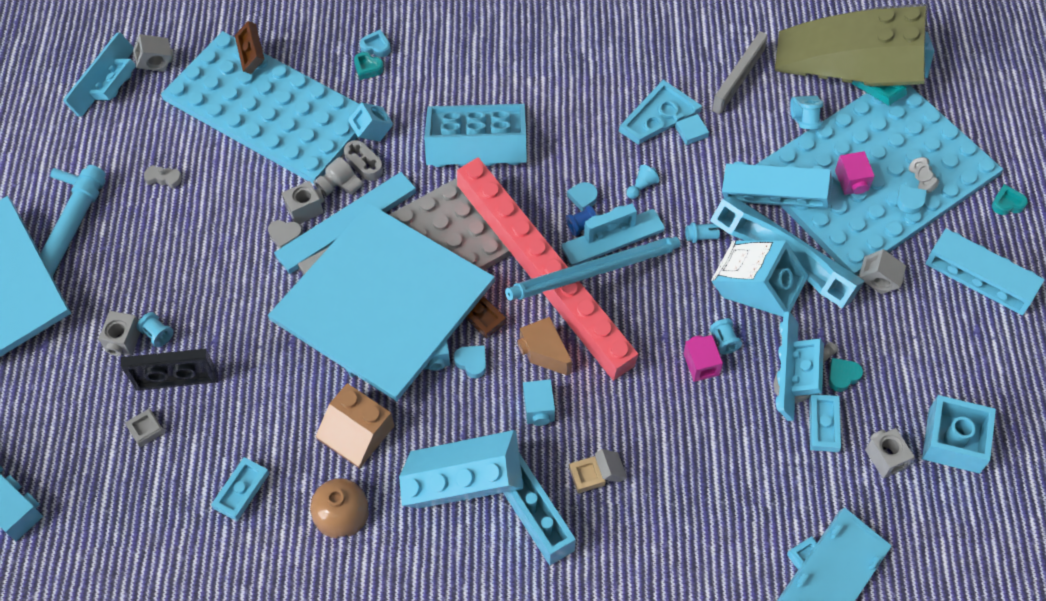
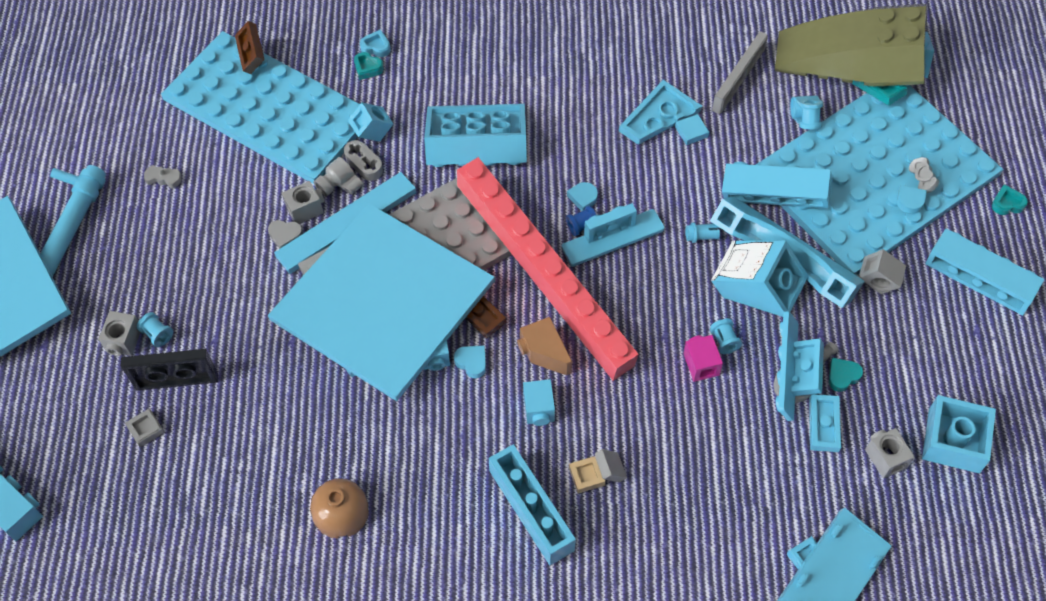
medium azure bracket [63,33,136,117] -> none
light grey brick [133,34,173,72] -> none
medium azure plate [211,457,270,521] -> none
medium nougat slope [315,383,394,469] -> none
medium azure slope [399,430,523,509] -> none
medium azure piece [505,237,680,300] -> none
medium azure piece [626,165,660,199] -> none
dark pink brick [835,151,875,195] -> none

